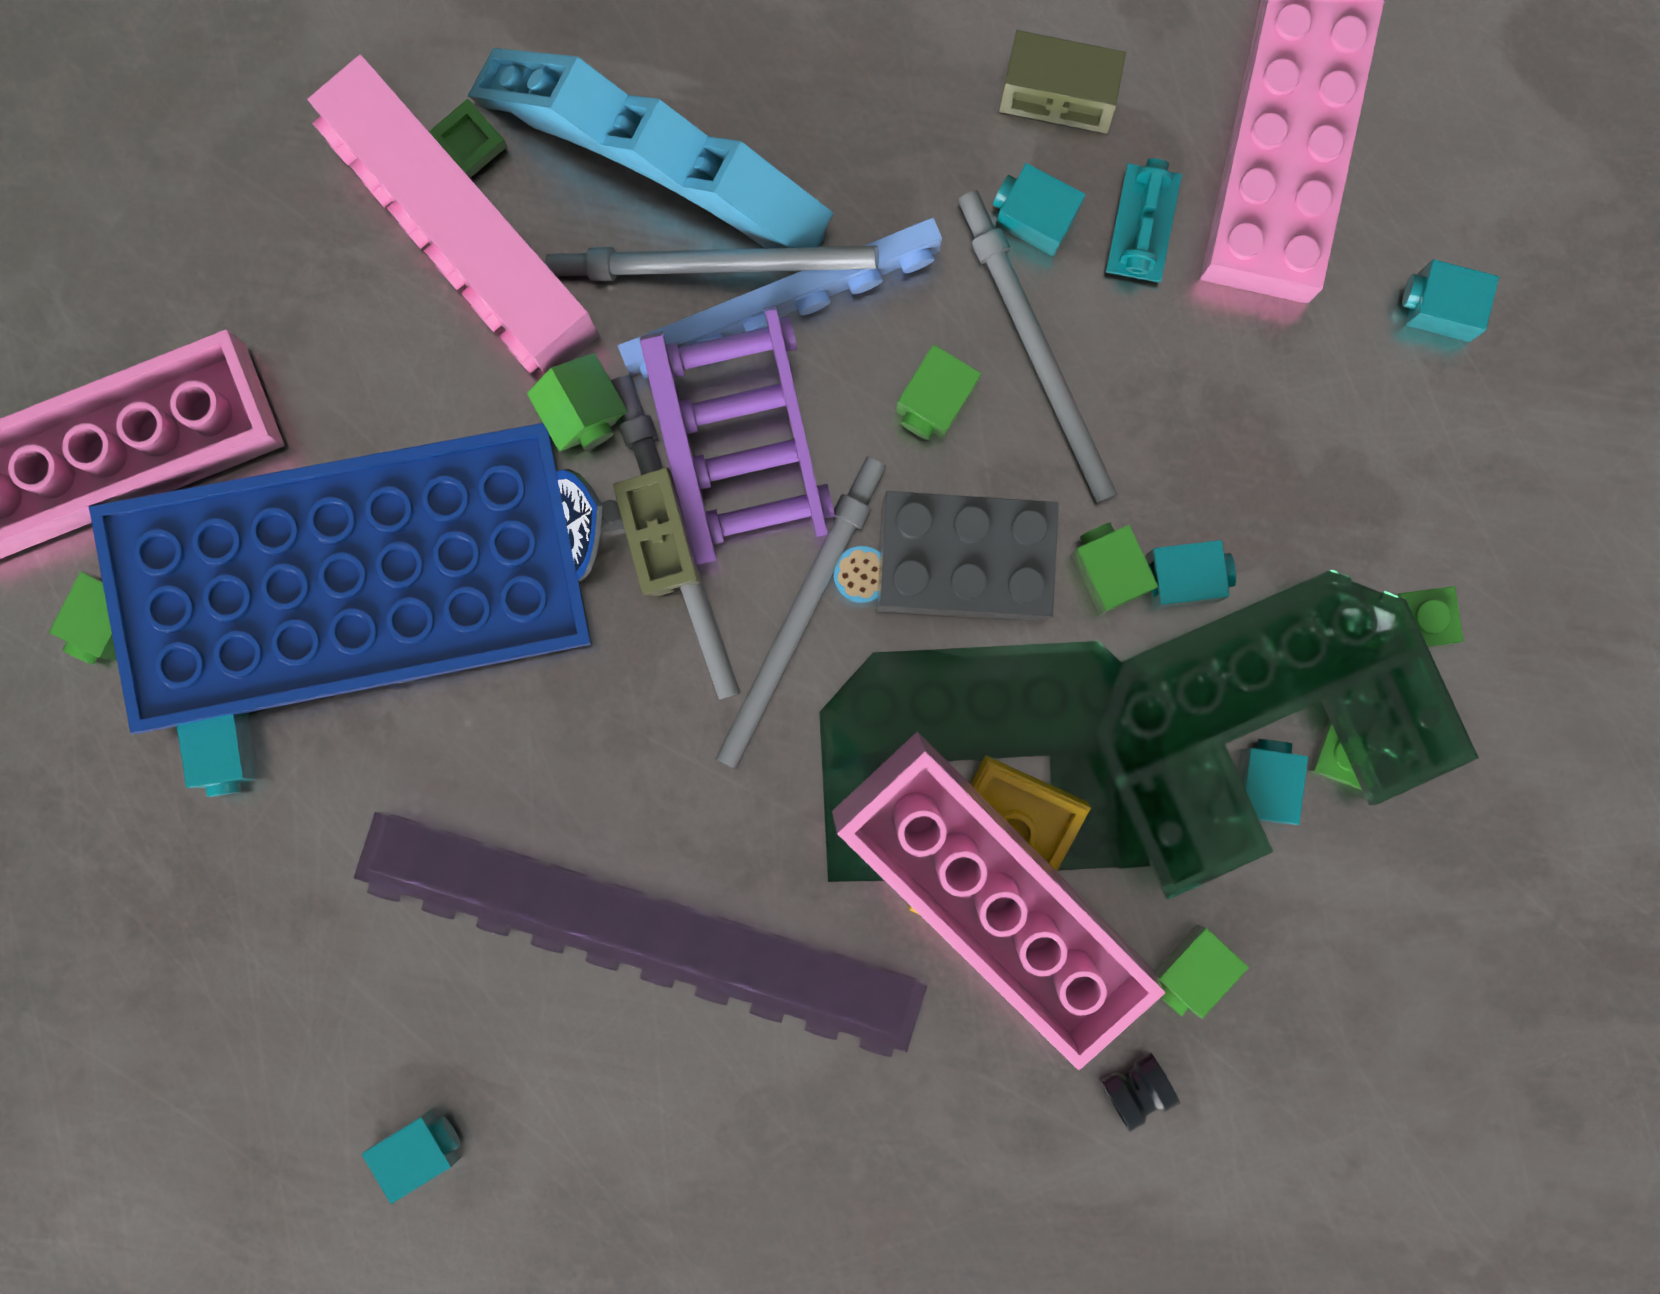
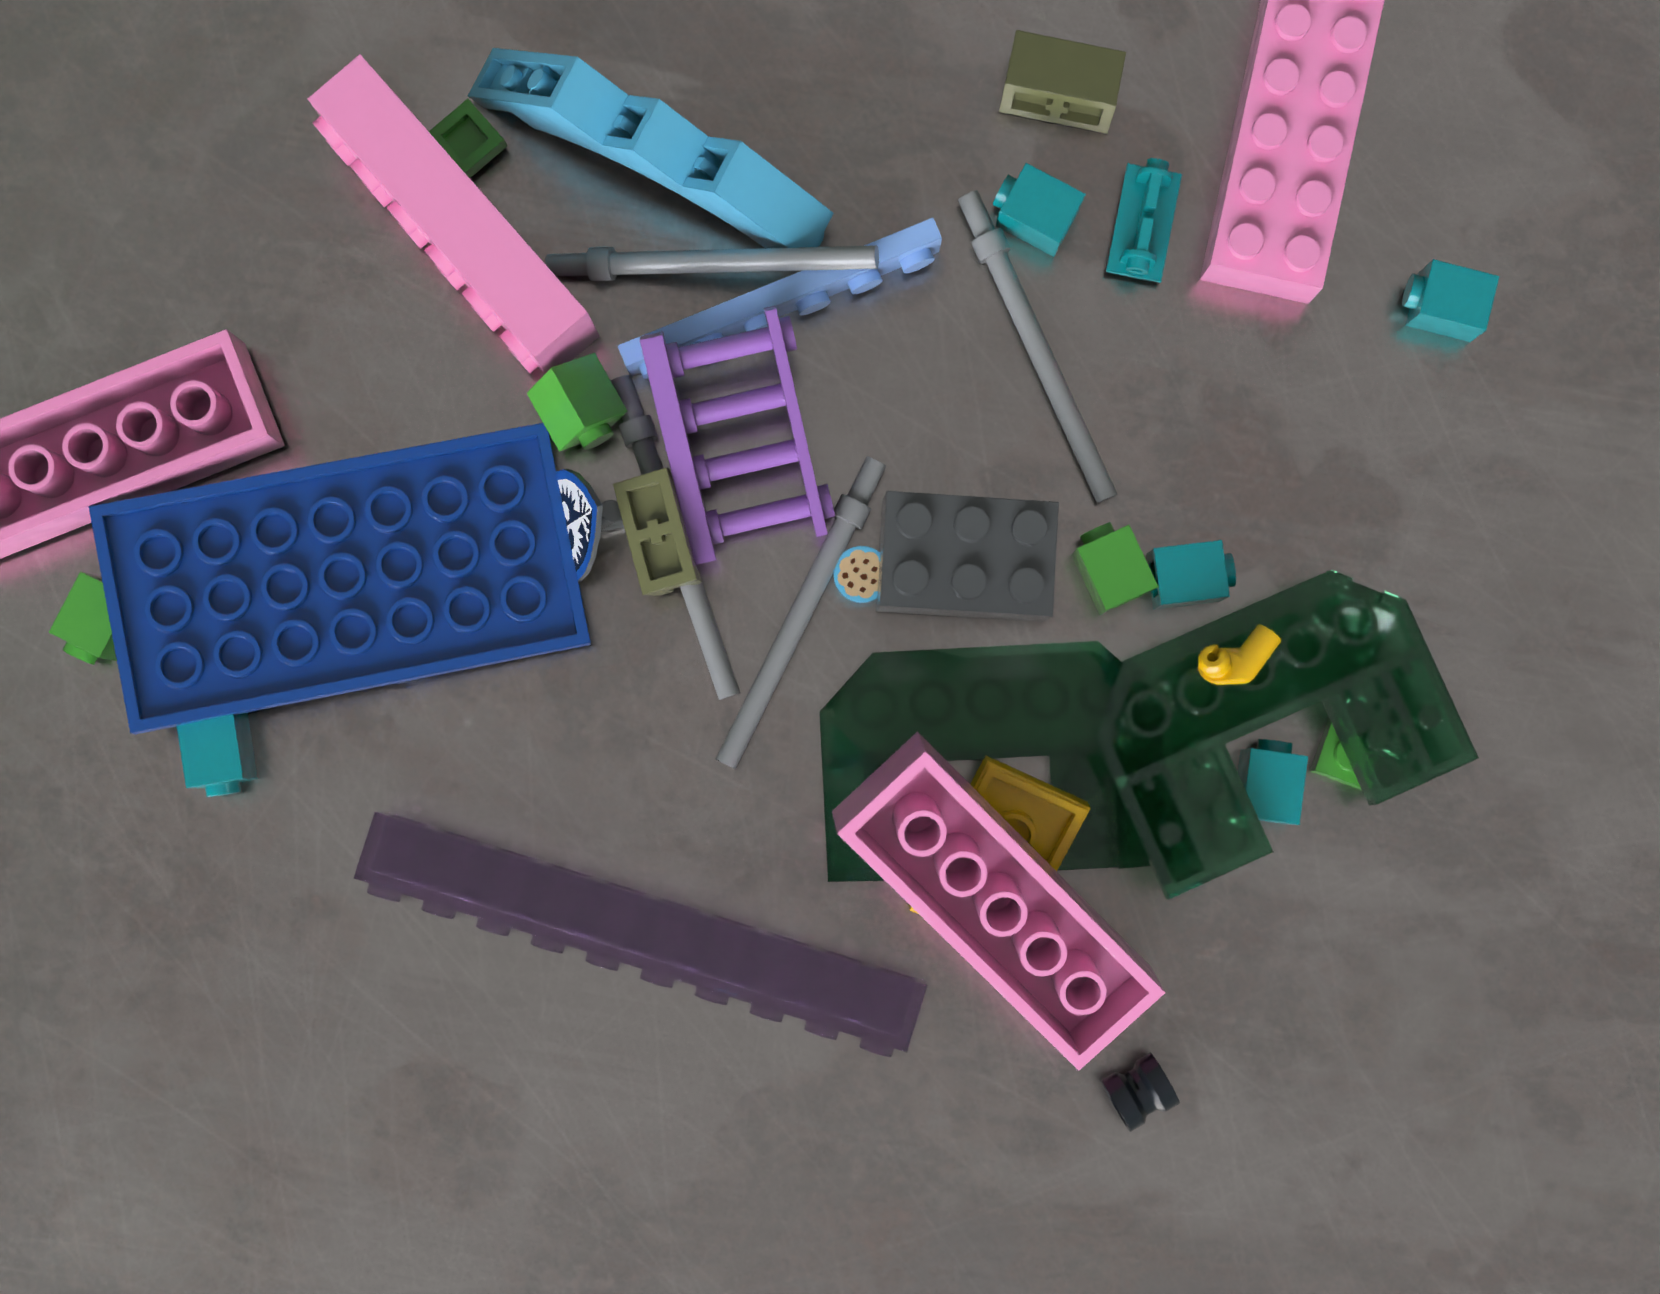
teal brick [361,1109,461,1204] -> none
bright green brick [896,344,982,440] -> none
bright green brick [1154,925,1249,1019] -> none
bright green plate [1356,586,1464,651] -> none
none -> yellow arm [1198,624,1281,685]

